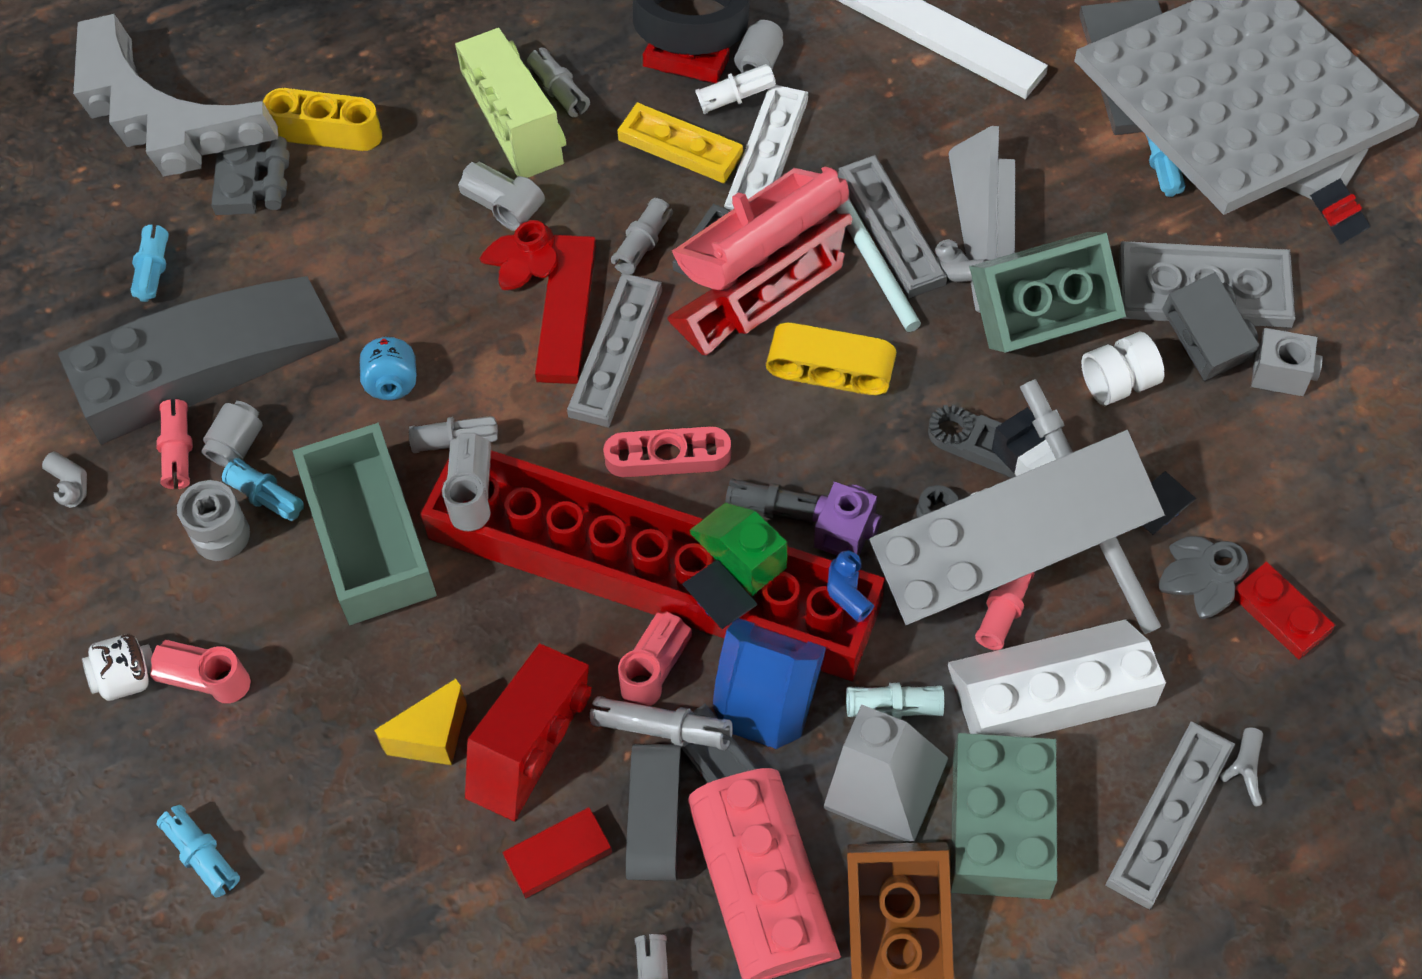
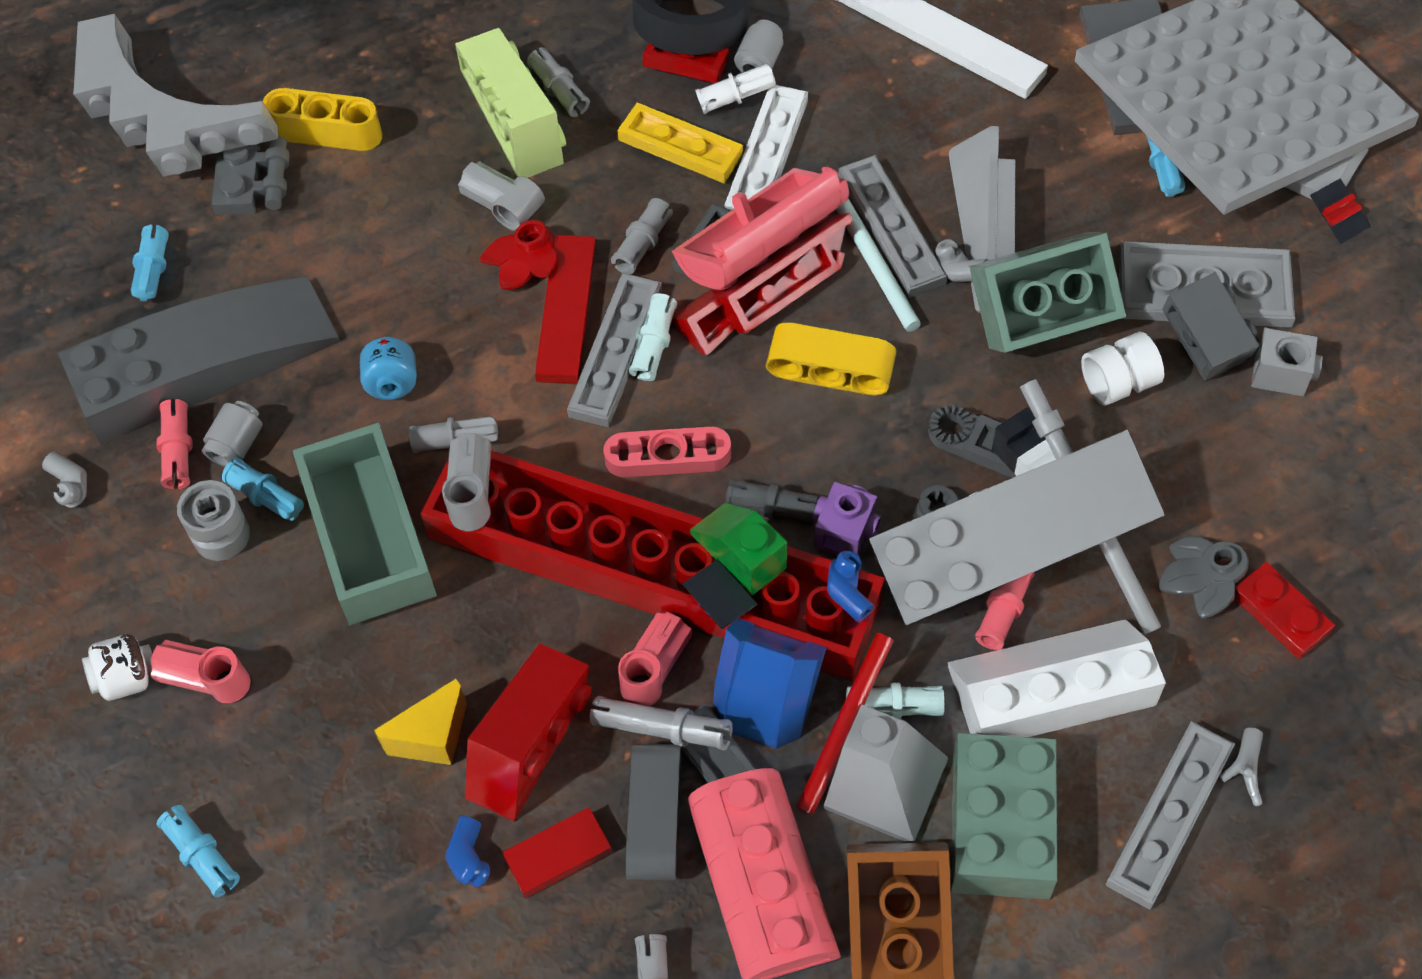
black piece [1142,471,1197,535] -> none
none -> blue arm [446,816,490,888]
none -> light aqua pin [629,293,677,381]
none -> red bar [796,632,894,815]

